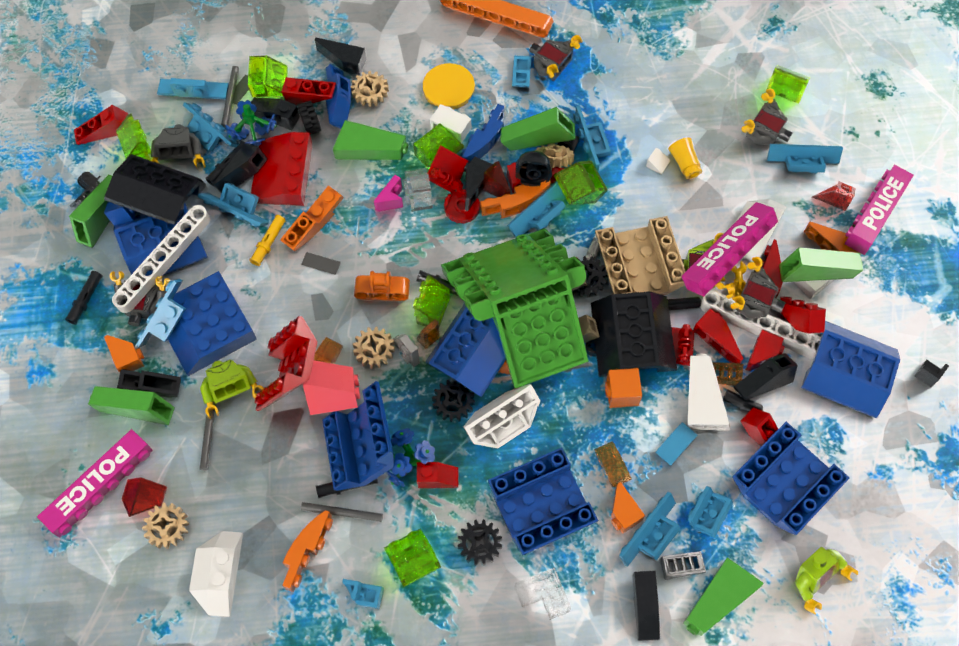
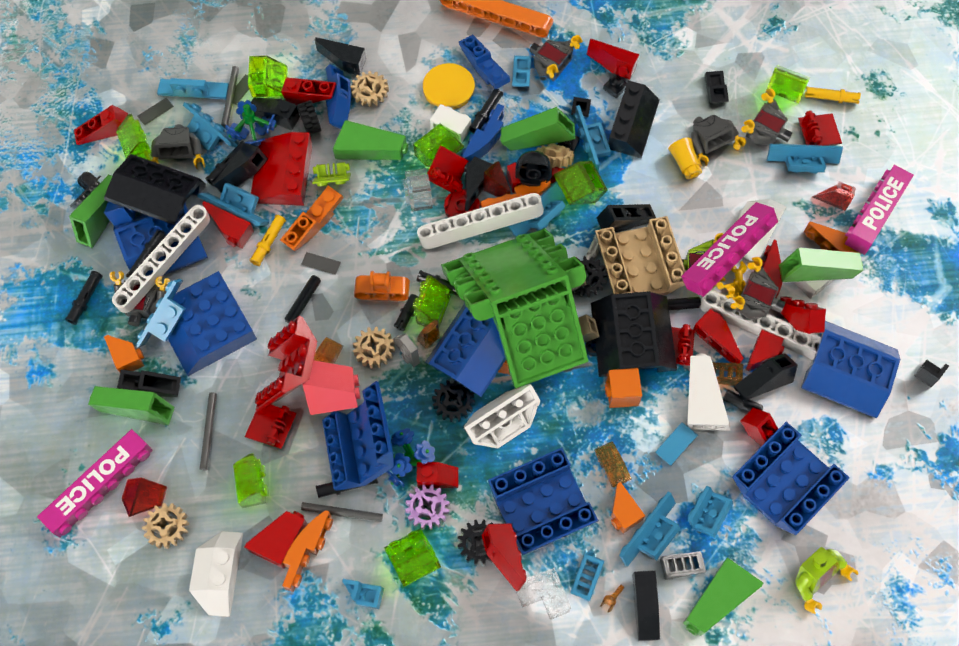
lime torso [200,360,264,419] -> none
dark pink slope [374,175,403,212] -> none
white slope [646,148,671,175] -> none
none -> black pin [126,229,167,278]
none -> dark grey sticker [137,98,174,125]
none -> red slope [202,201,254,249]
none -> clear neon green slope [233,453,269,508]
none -> red slope [244,511,308,569]
none -> red hinge [245,405,297,449]
none -> black axle [285,275,321,323]
none -> lime hinge [312,162,351,186]
none -> black axle [394,294,420,331]
none -> lavender gear [405,485,450,530]
none -> white beam [417,193,544,249]
none -> blue slope [459,34,510,89]
none -> black pin [469,89,503,134]
none -> red slope [482,523,527,591]
none -> dark azure slope [570,553,604,601]
none -> black slope [571,97,591,117]
none -> red slope [587,39,640,79]
none -> black slope [596,204,656,233]
none -> clear orange hand [600,585,624,613]
none -> black tile [603,74,627,98]
none -> black slope [608,80,660,158]
none -> dark grey torso [691,115,746,167]
none -> black slope [705,71,729,103]
none -> red hinge [798,110,842,146]
none -> yellow pin [805,86,861,104]

